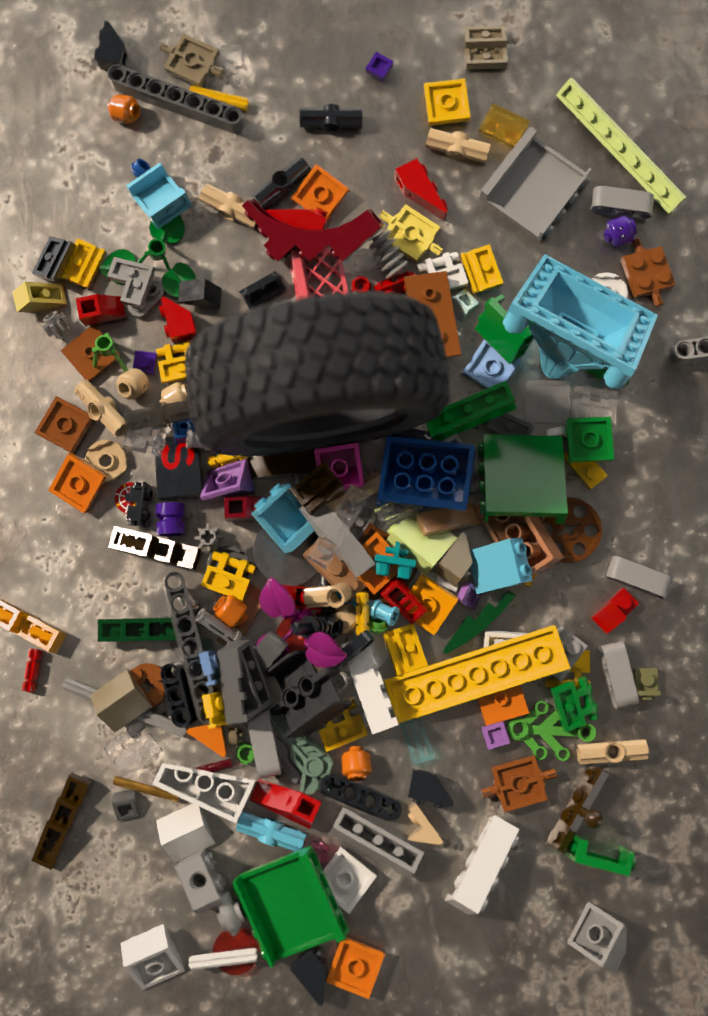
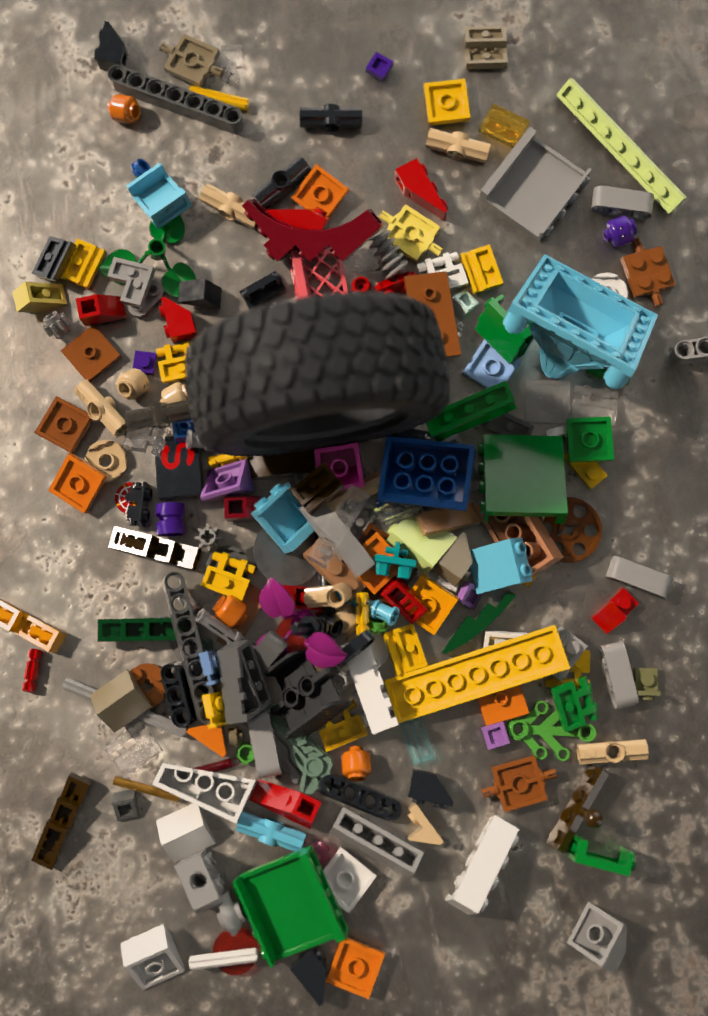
bright green plant [92,333,128,372] -> none

